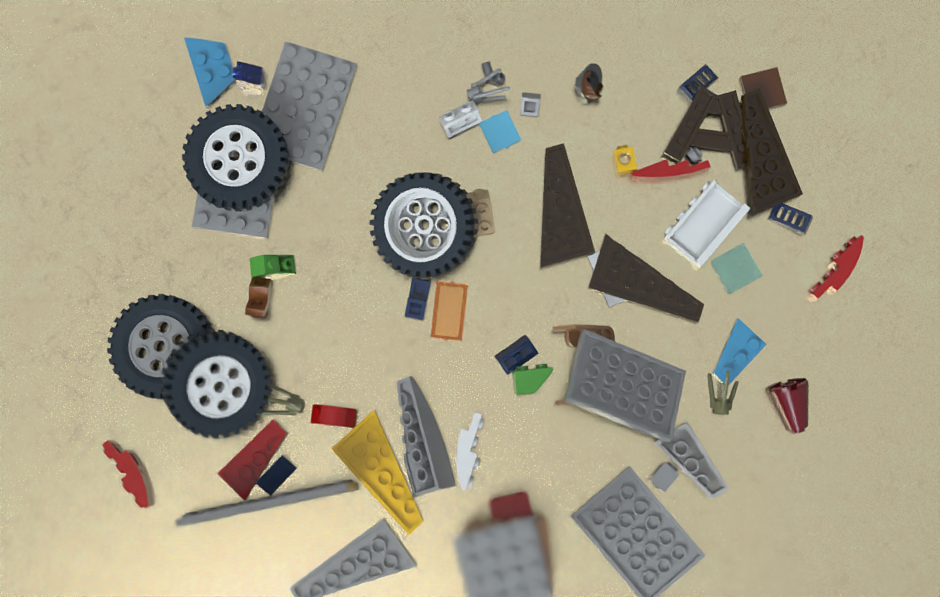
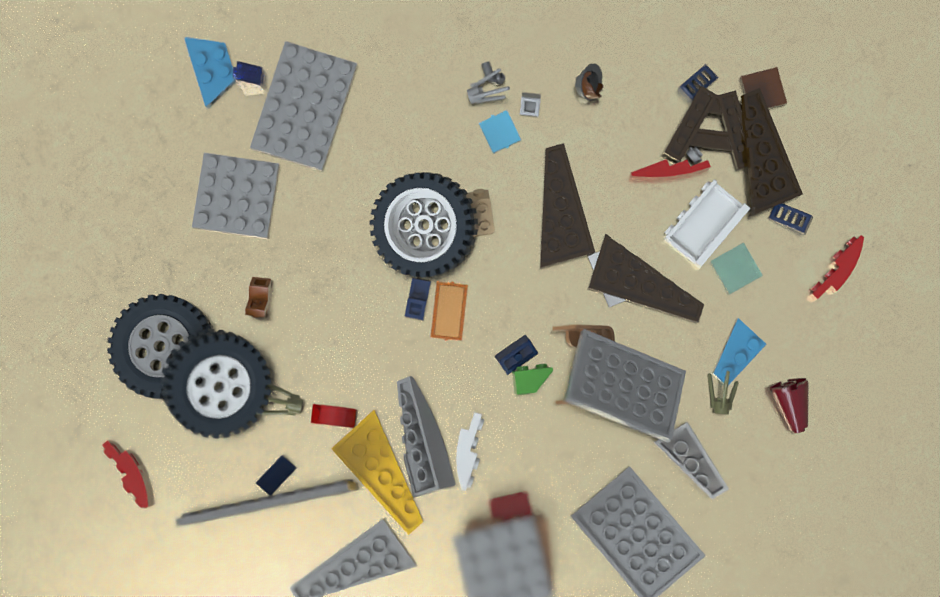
black wheel [182,104,290,212] -> none
red wing [217,419,286,501] -> none
bright green slope [249,255,295,277] -> none
white bracket [439,100,482,138] -> none
yellow brick [613,145,637,175] -> none
light grey brick [648,462,679,493] -> none

